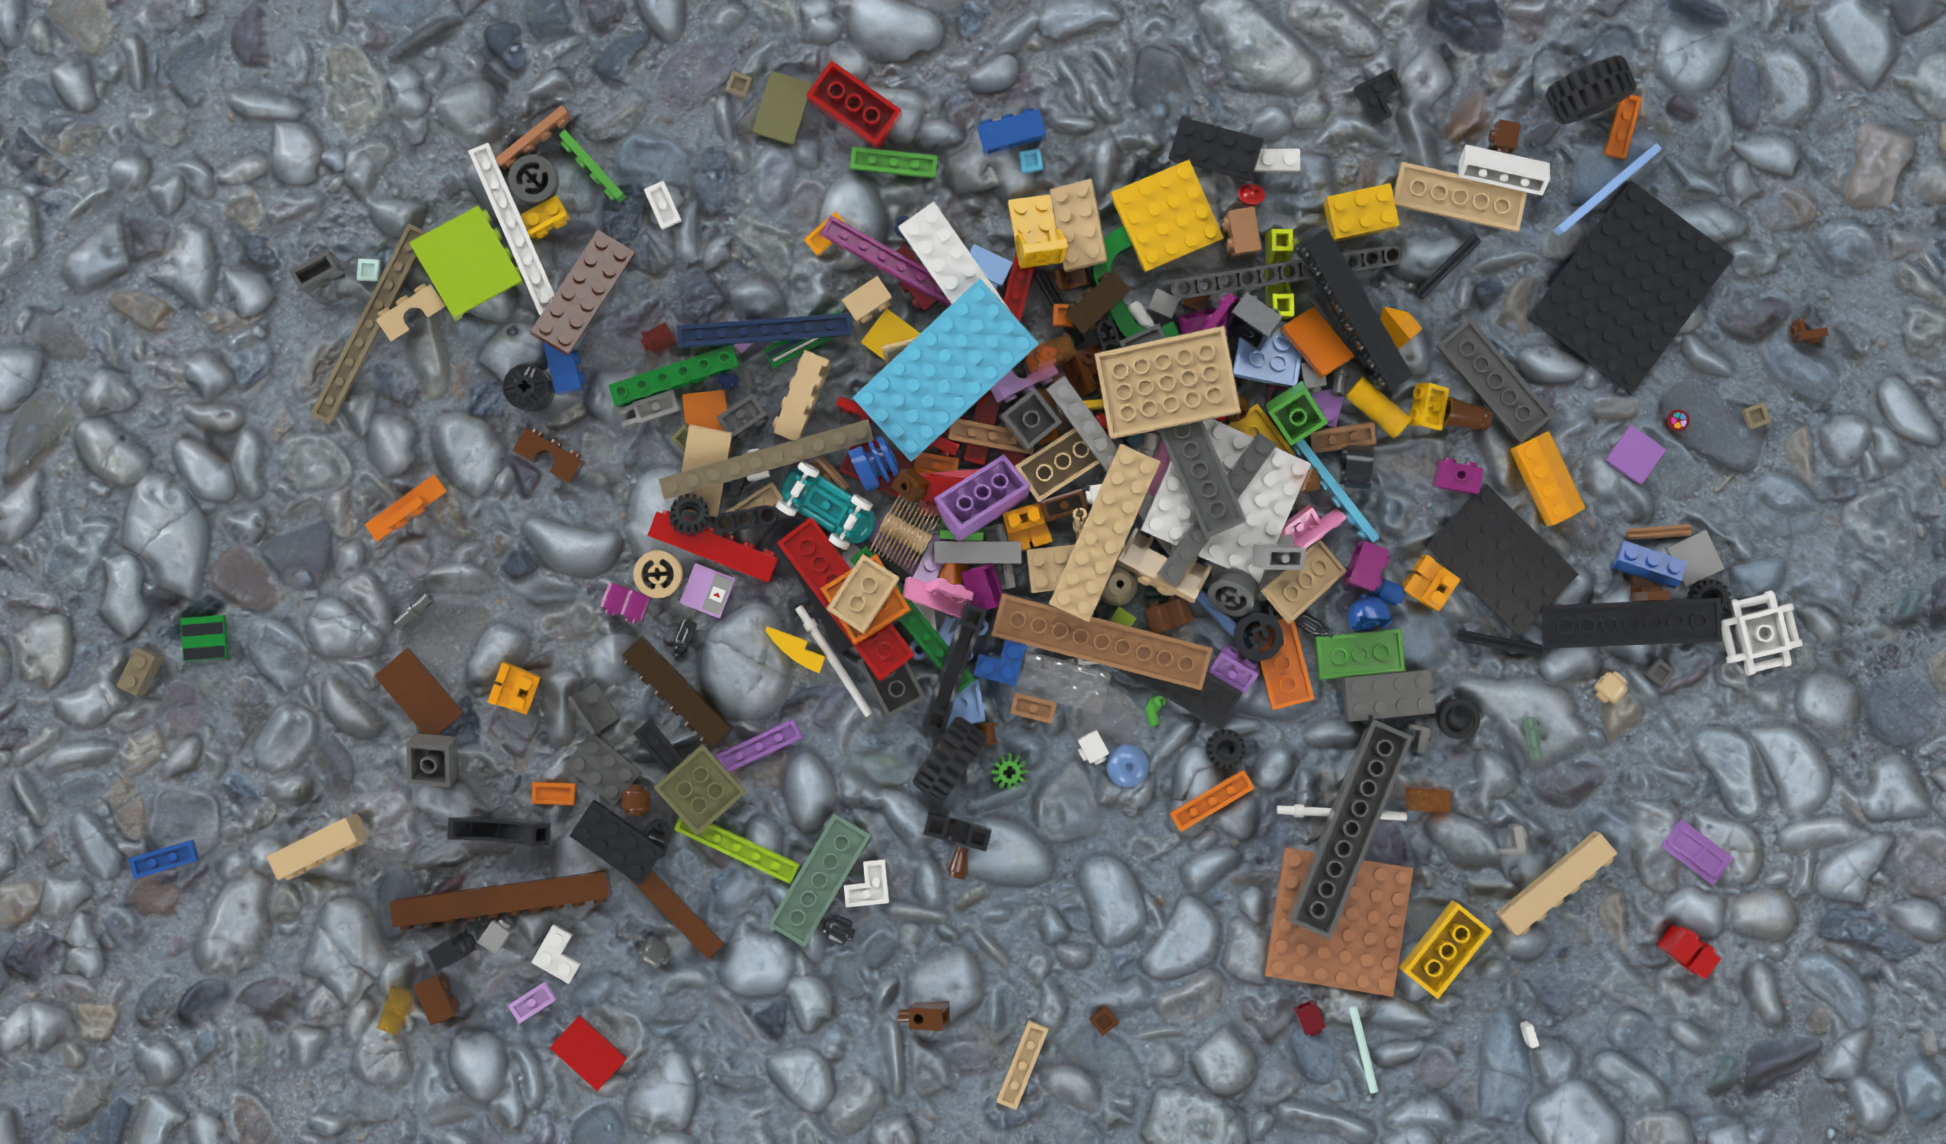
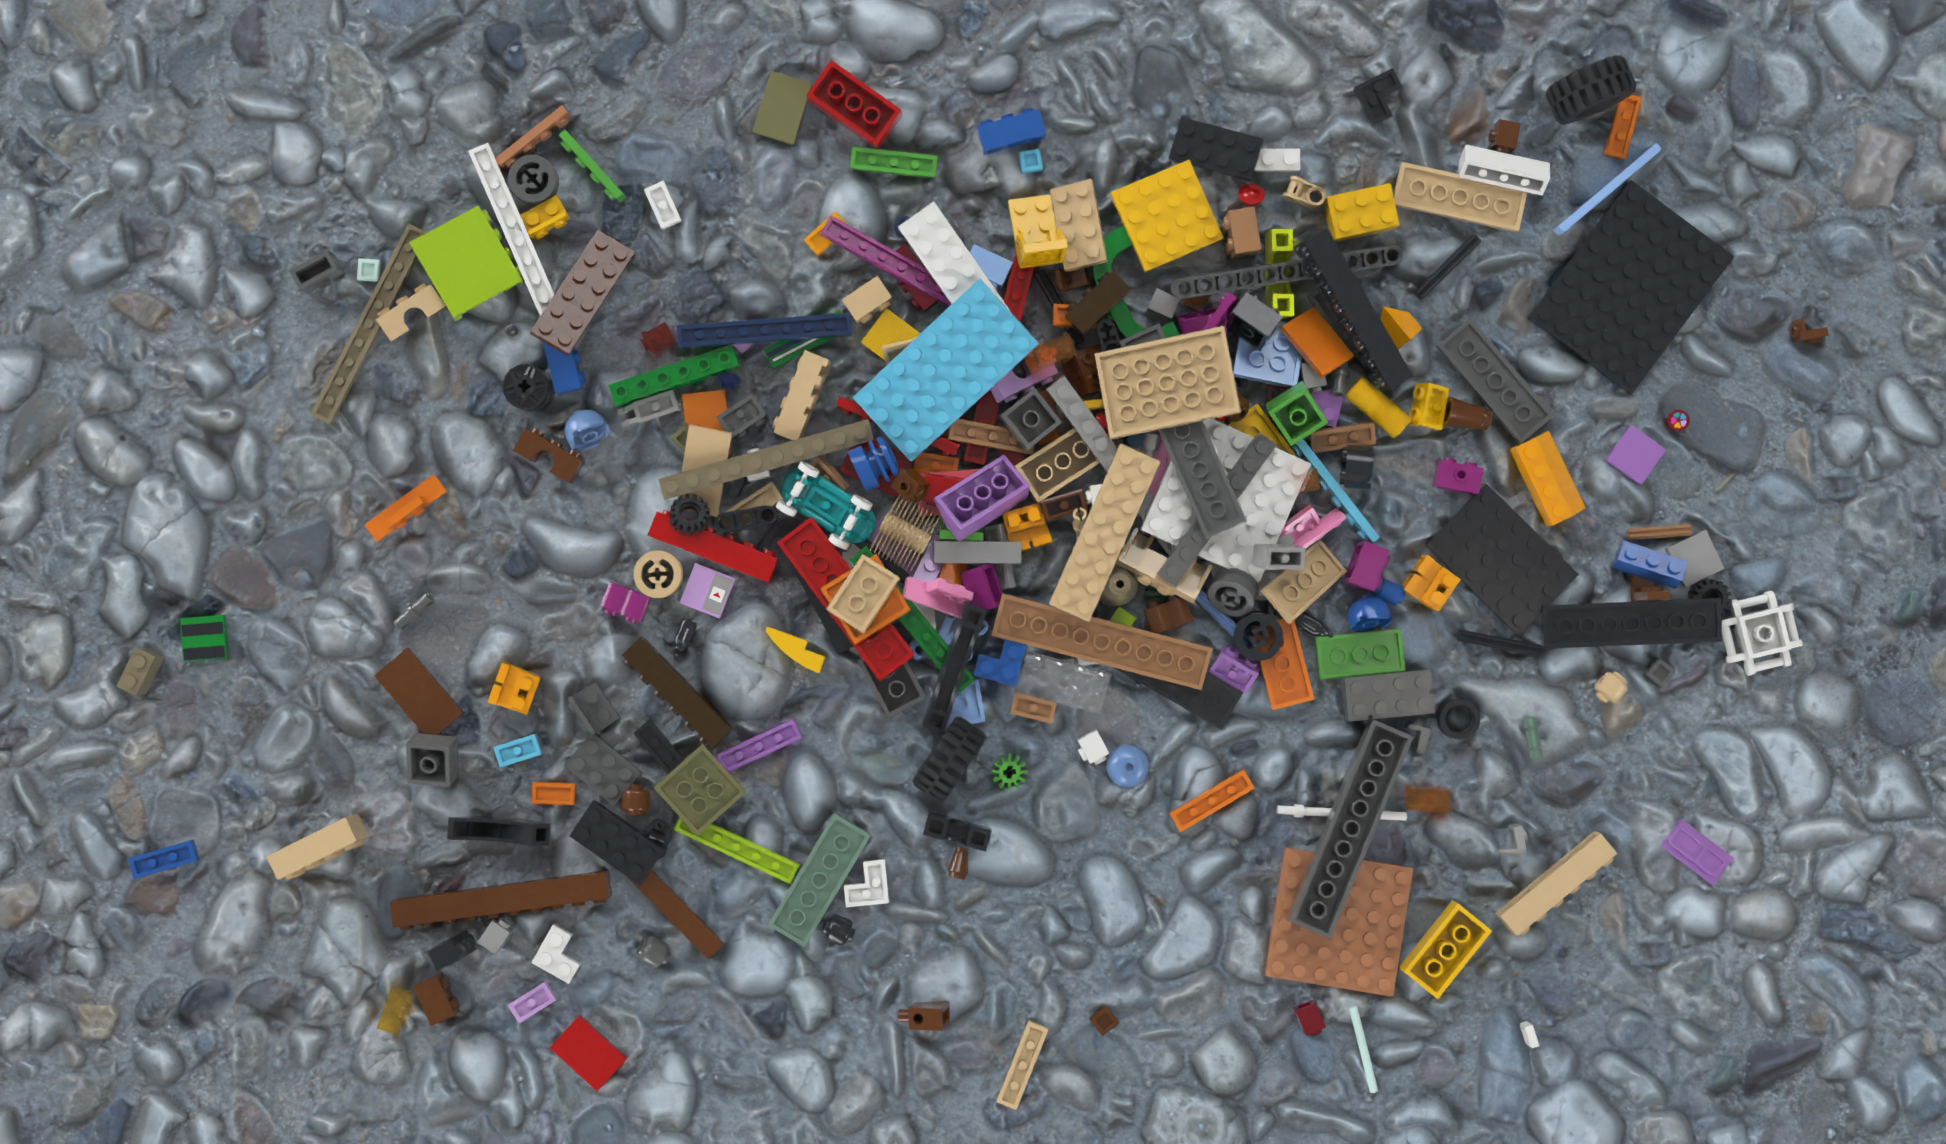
dark tan tile [725,70,753,99] -> none
white bar [795,605,873,717] -> none
reddish brown bush [977,722,998,745] -> none
tan brick [1026,545,1075,593] -> none
white piece [1128,301,1155,329] -> none
bright green arm [1145,695,1166,727] -> none
black tyre [1205,729,1246,769] -> none
red piece [1657,925,1721,979] -> none
dark tan plate [1741,402,1772,430] -> none
none -> medium azure plate [493,734,543,768]
none -> medium blue cylinder [564,410,610,451]
none -> tan piece [1282,176,1326,210]

